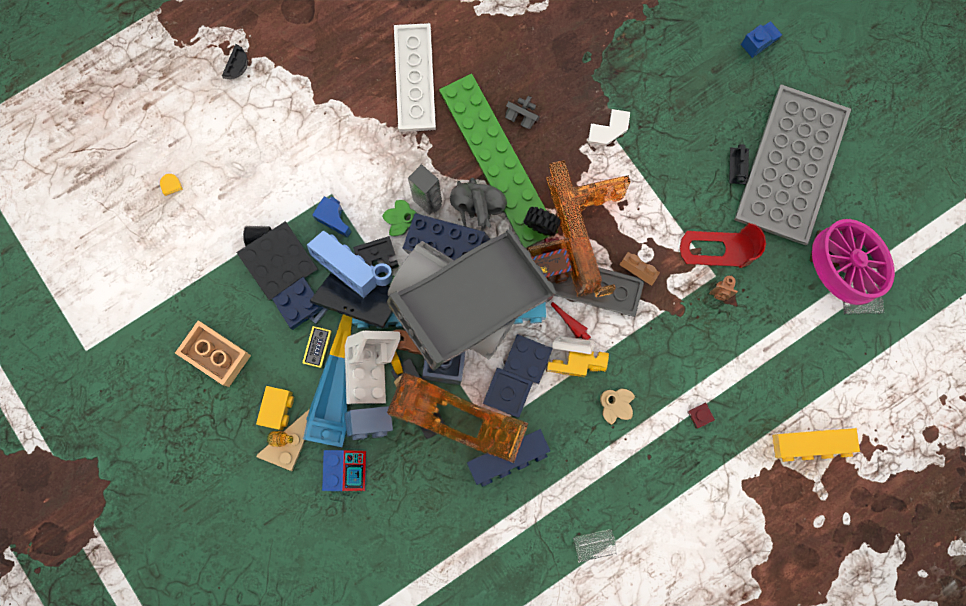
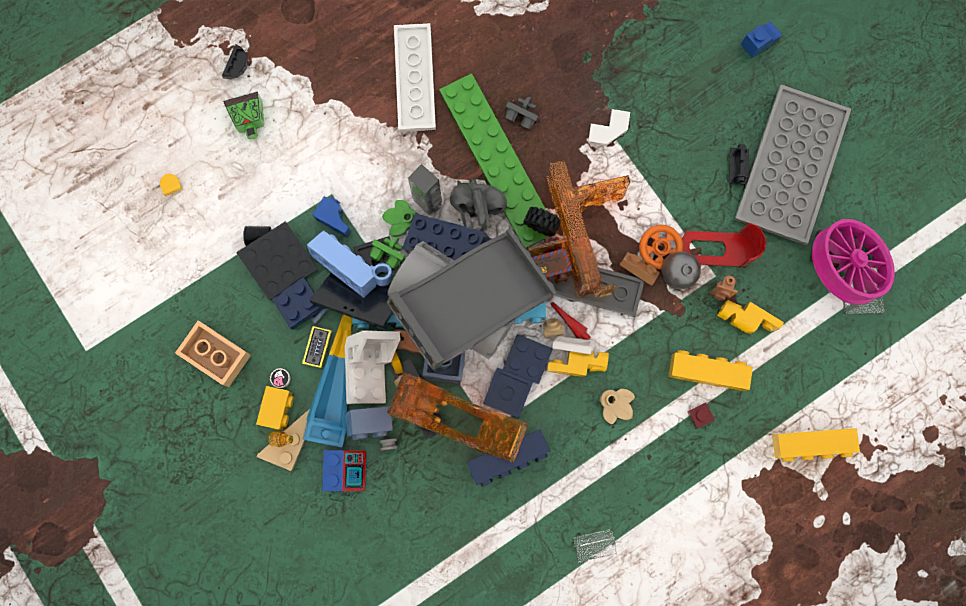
none -> torso [223,91,264,139]
none -> tile [270,368,291,388]
none -> bright green hips [370,236,405,271]
none -> light grey bush [379,438,398,451]
none -> tan plate [543,318,564,338]
none -> orange plate [639,224,683,270]
none -> flat silver cylinder [661,251,701,289]
none -> yellow brick [668,350,753,391]
none -> yellow plate [717,300,784,334]

